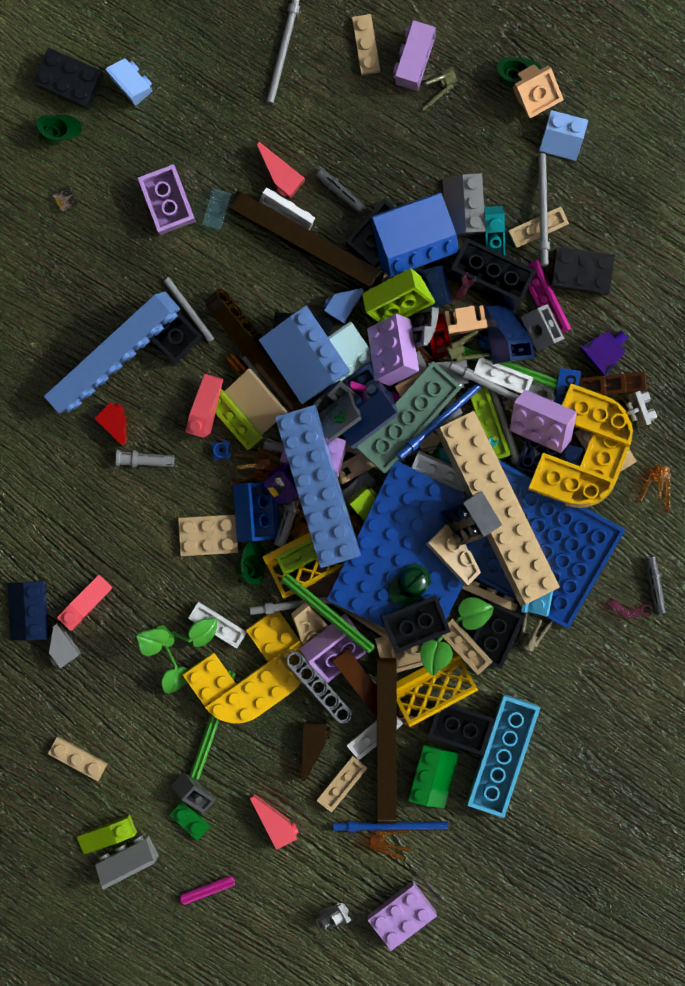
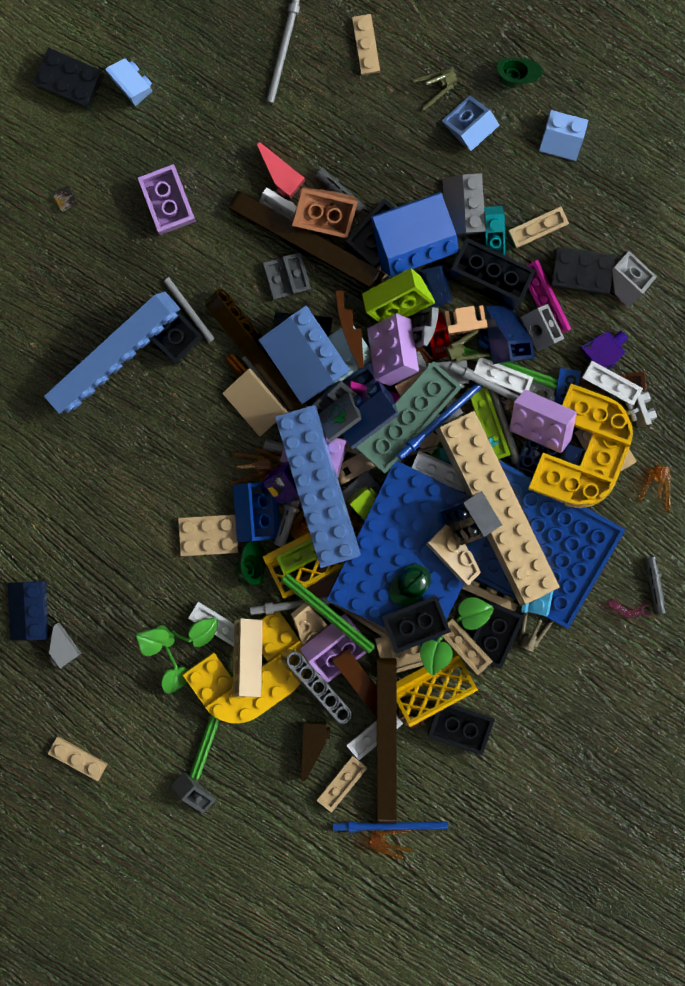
dark green piece [36,115,82,145] -> none
coral slope [57,575,113,631] -> none
lime slope [77,814,137,854] -> none
red slope [94,402,127,446] -> none
light grey slope [95,835,159,890] -> none
light grey pin [116,449,175,468] -> none
green plate [169,801,211,841] -> none
dark pink axle [180,876,235,905] -> none
coral slope [185,374,223,438] -> none
clear light blue plate [202,188,232,231] -> none
blue plate [211,440,231,460] -> none
lime plate [216,389,263,451] -> none
coral slope [250,794,299,850] -> none
light grey hips [316,903,351,930] -> none
medium blue slope [323,288,364,324] -> none
lavender brick [367,881,437,951] -> none
lavender brick [393,20,436,91] -> none
green slope [408,743,460,808] -> none
clear pink arm [455,272,476,301] -> none
medium azure brick [466,693,540,818] -> none
light nougat panel [512,65,564,118] -> none
light grey bar [538,153,550,266] -> none
none -> tan panel [233,619,263,698]
none -> dark grey slope [261,252,311,301]
none -> nougat slope [292,187,358,239]
none -> reddish brown slope [336,290,364,369]
none -> light blue slope [442,95,499,151]
none -> white plate [582,360,643,405]
none -> light grey slope [612,251,657,307]

